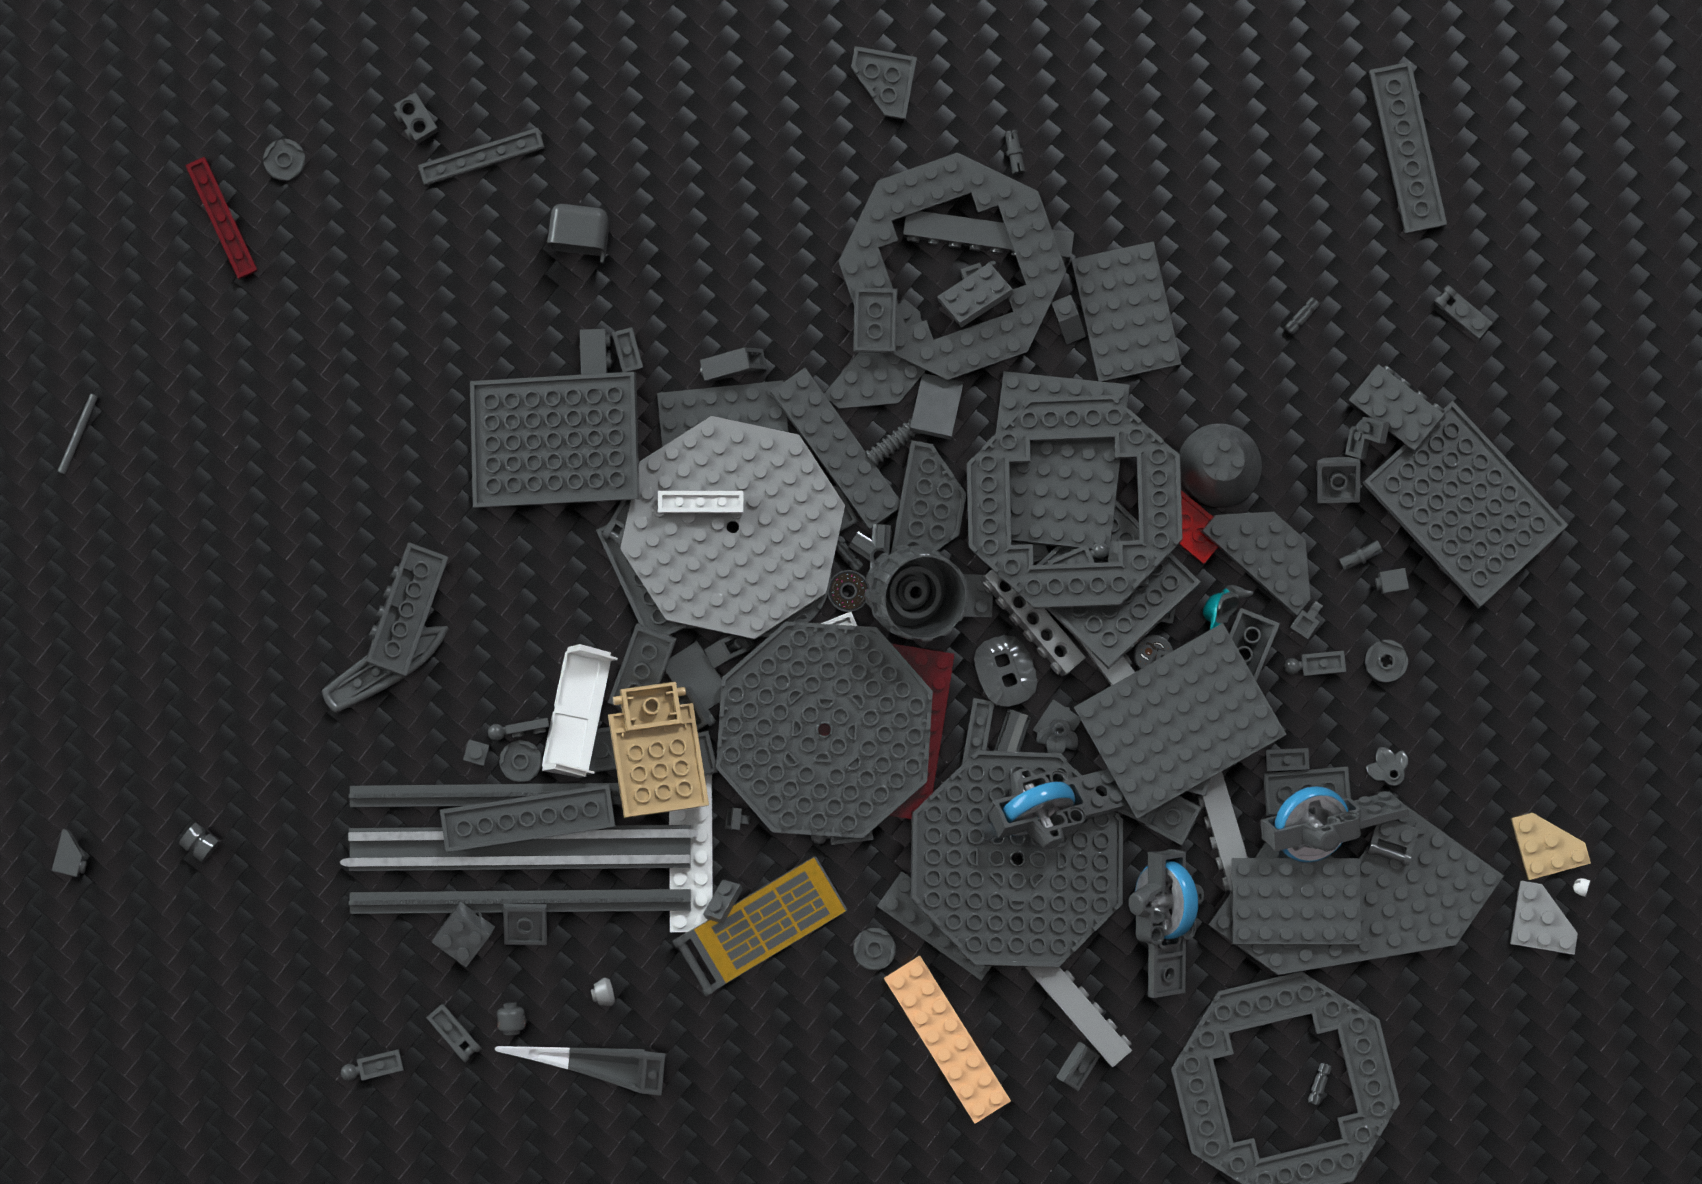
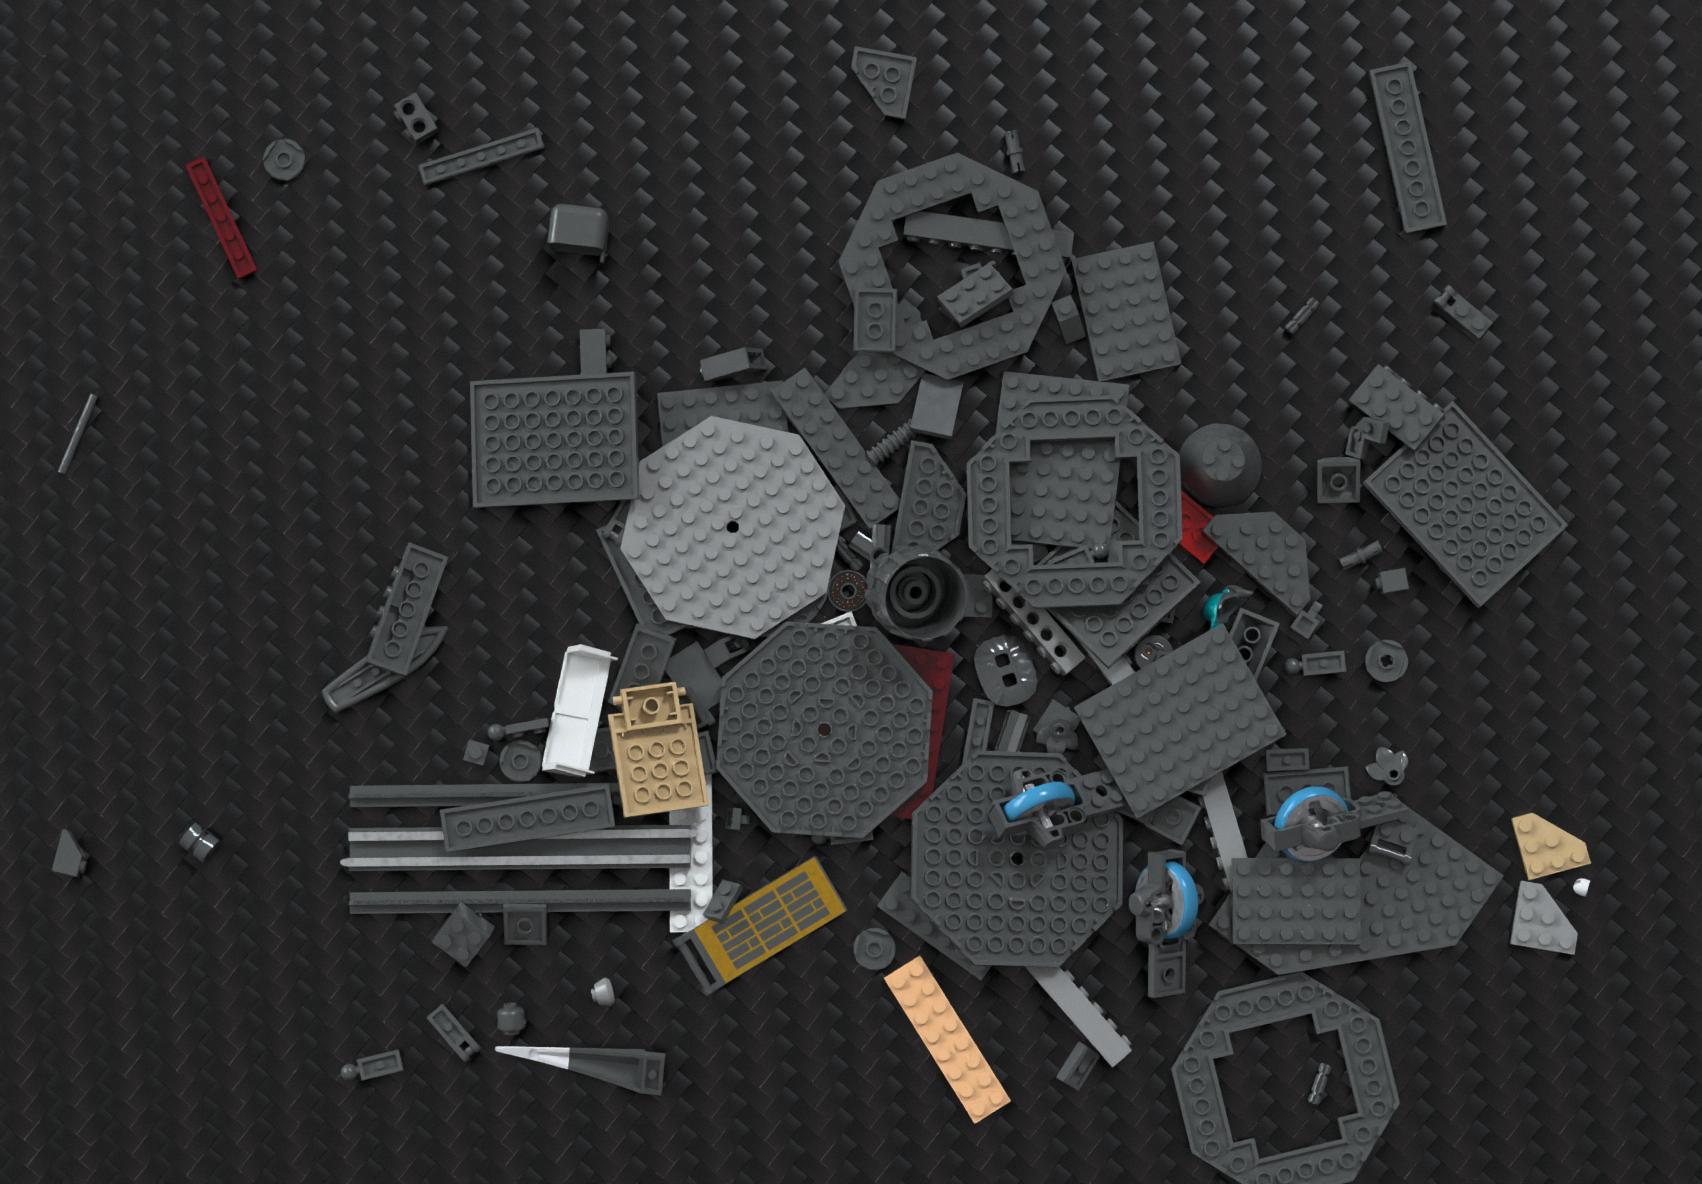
dark grey plate [612,327,643,372] -> none
white plate [658,491,744,513] -> none

